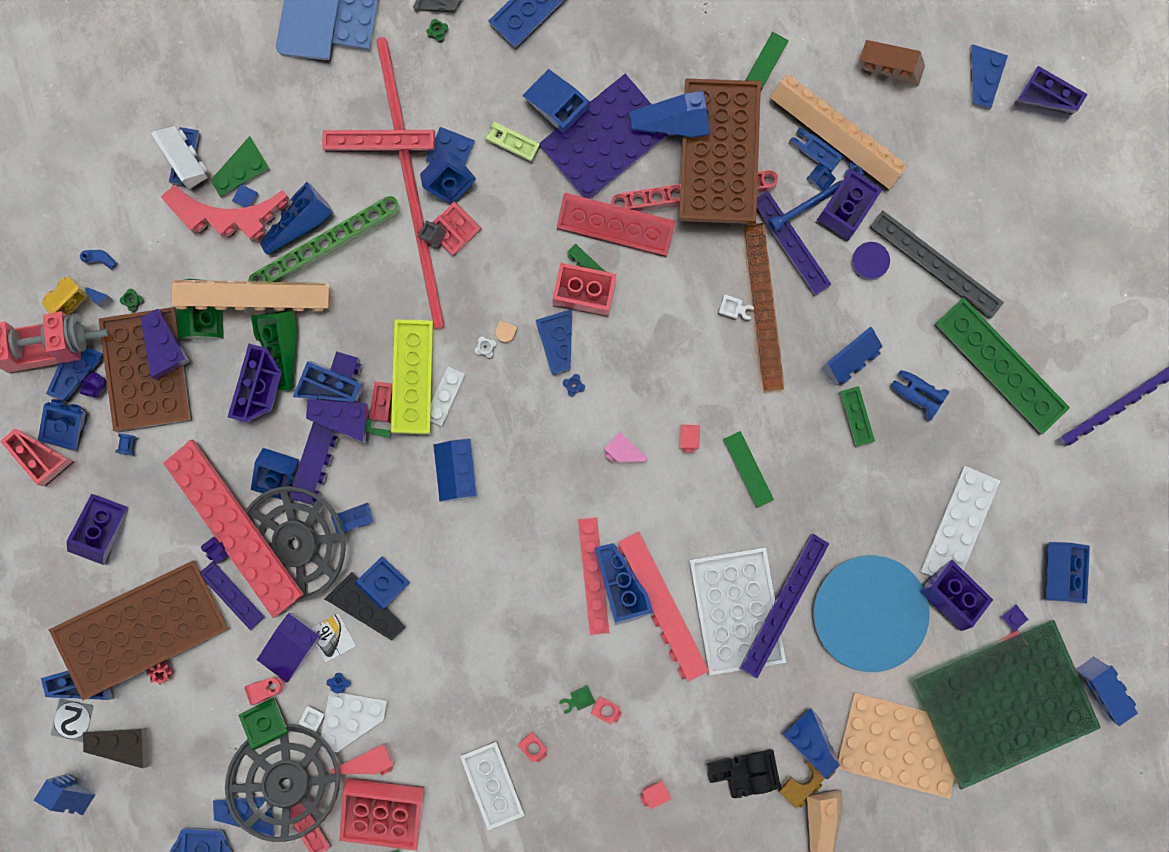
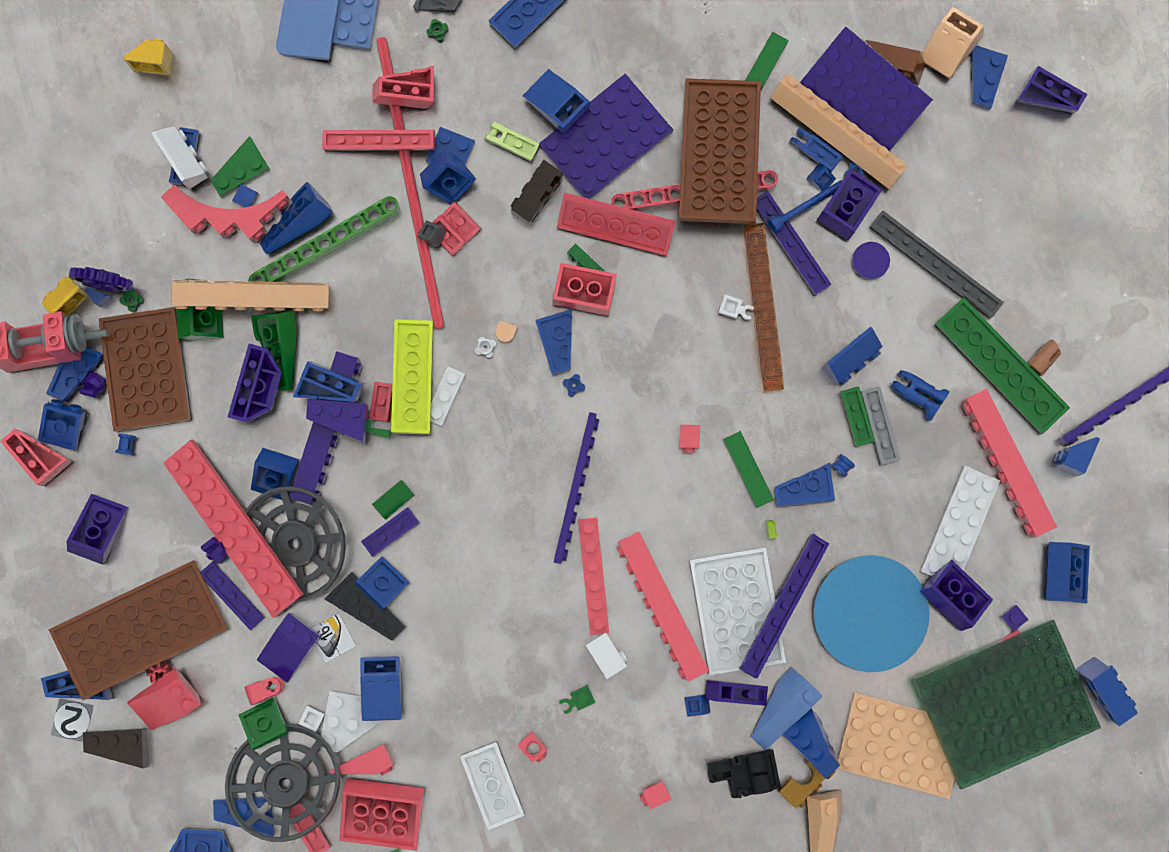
blue wedge [34,774,95,815] -> none
blue arm [80,250,118,270] -> none
dark purple wedge [141,309,190,380] -> none
blue plate [326,673,350,694] -> none
blue hinge [331,502,375,533] -> none
blue slope [433,438,478,502] -> none
coral brick [591,696,622,725] -> none
blue wedge [595,543,653,625] -> none
bright pink slope [604,432,648,463] -> none
blue wedge [630,91,710,138] -> none
none -> dark purple gear [68,267,133,292]
none -> yellow slope [124,38,173,75]
none -> coral slope [127,667,201,730]
none -> blue slope [360,656,401,721]
none -> dark purple plate [361,507,419,557]
none -> coral wedge [372,66,434,109]
none -> green slope [372,480,414,520]
none -> dark brown wedge [510,159,563,226]
none -> dark purple plate [554,412,600,564]
none -> white wedge [586,633,628,679]
none -> blue slope [684,694,711,717]
none -> dark purple slope [705,680,768,706]
none -> medium blue wedge [751,667,822,750]
none -> lime tile [766,520,777,541]
none -> blue wing [774,463,835,507]
none -> dark purple plate [800,26,933,151]
none -> blue wheel [830,454,855,478]
none -> light grey plate [861,386,900,465]
none -> light nougat slope [922,7,984,79]
none -> coral brick [963,389,1057,538]
none -> nougat arm [1028,340,1061,376]
none -> blue slope [1054,437,1100,477]

